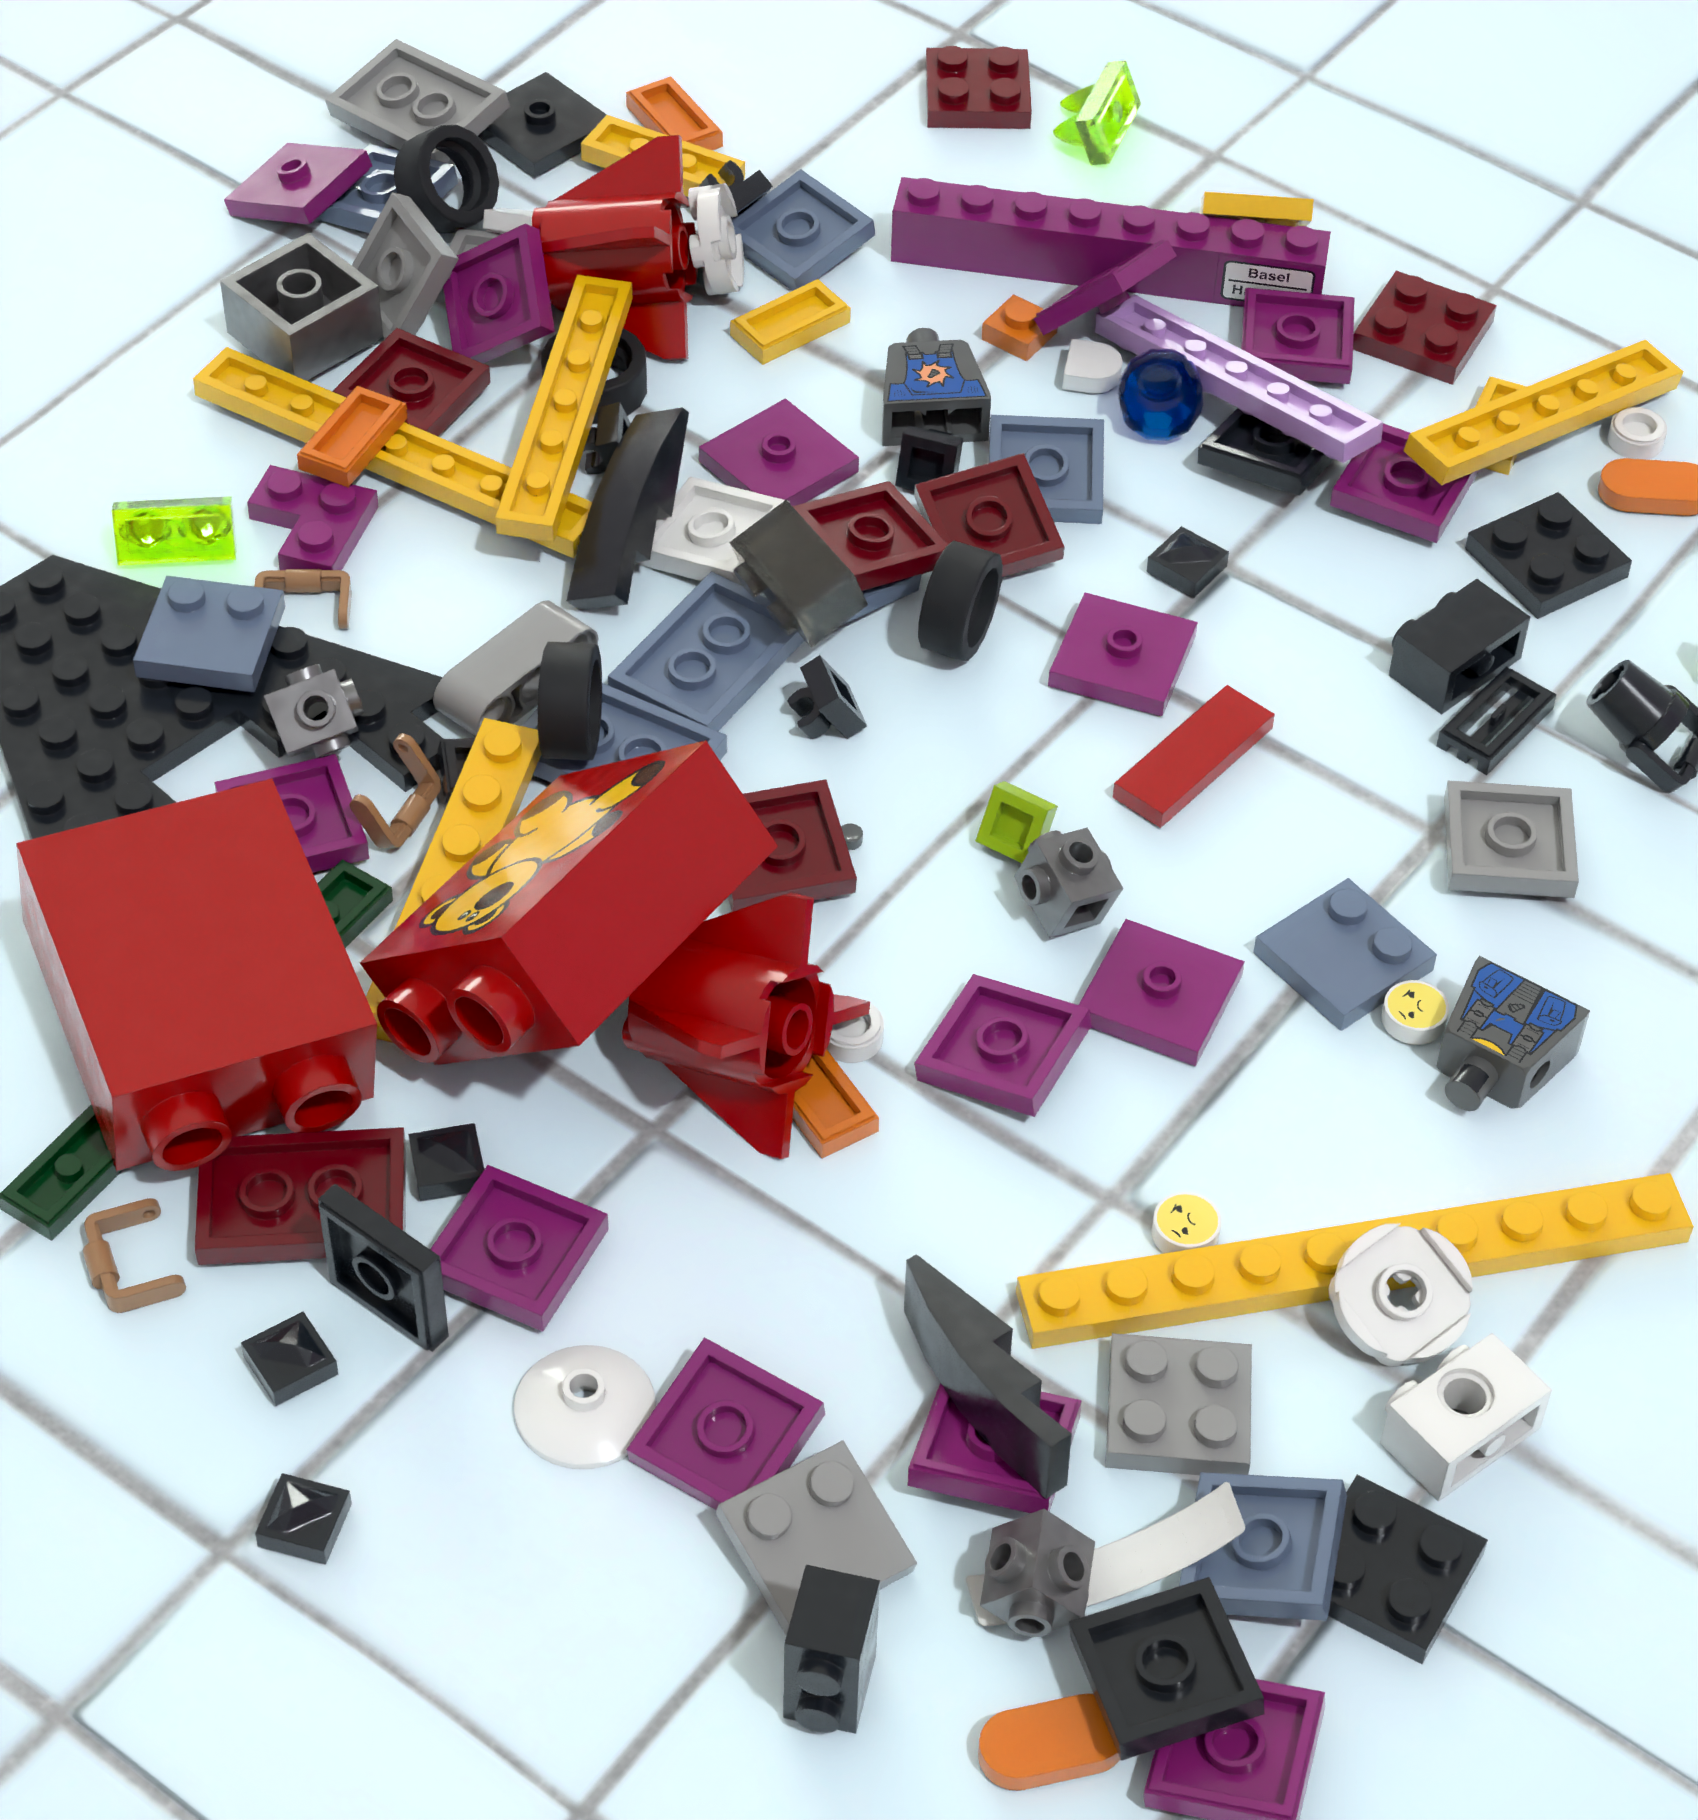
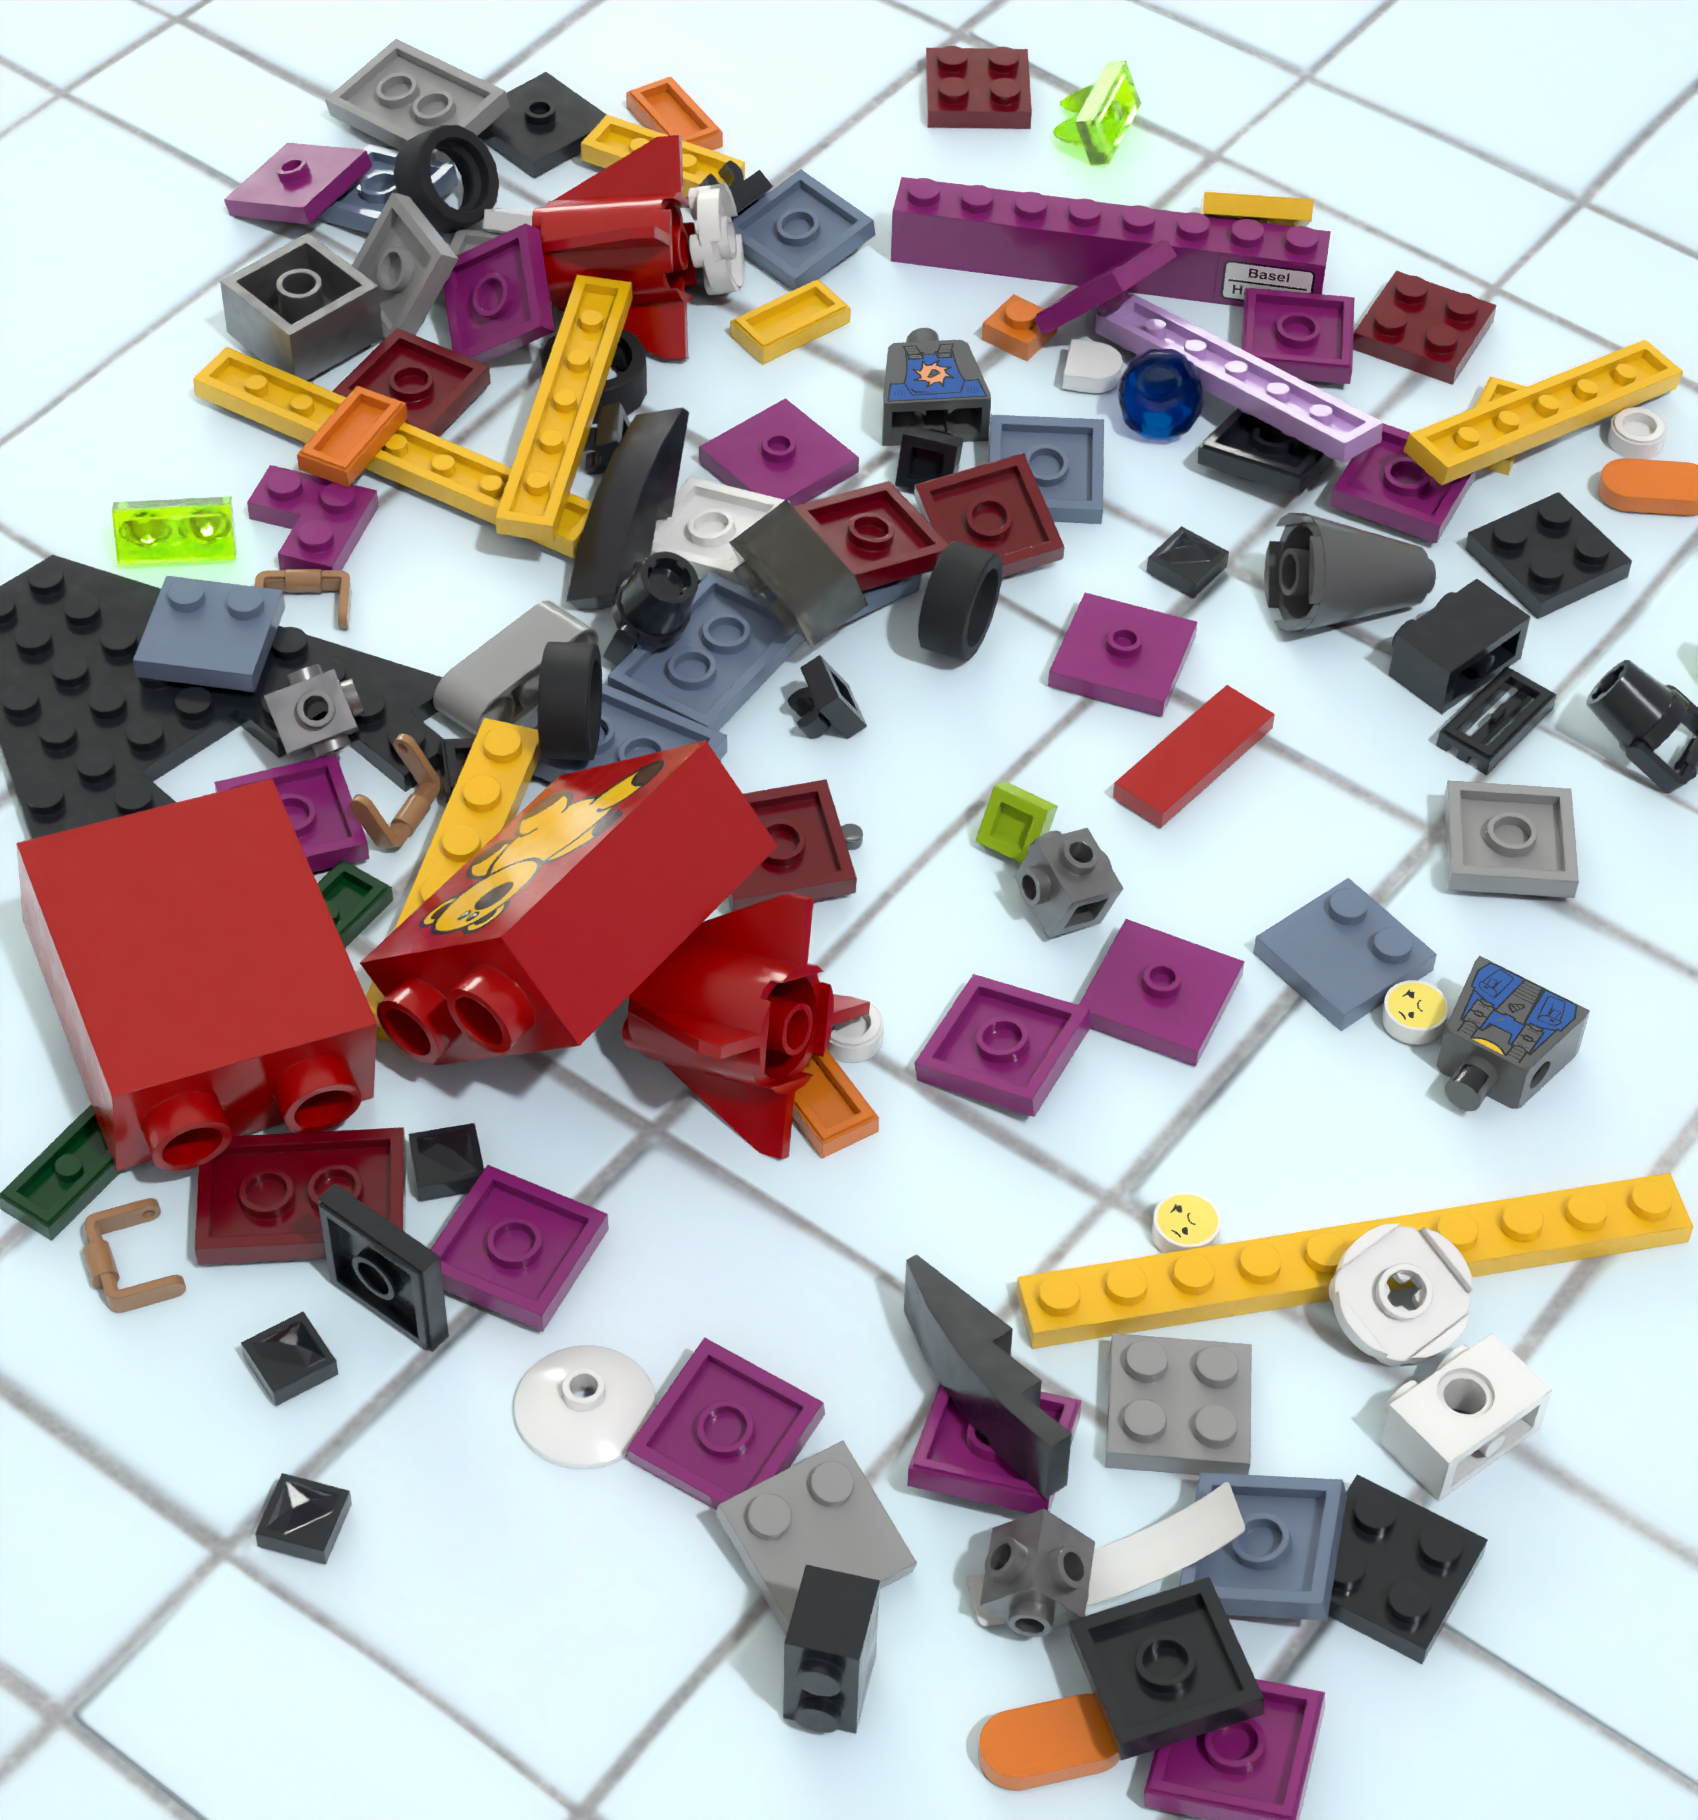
none -> black piece [603,551,698,667]
none -> dark grey cone [1264,513,1436,632]

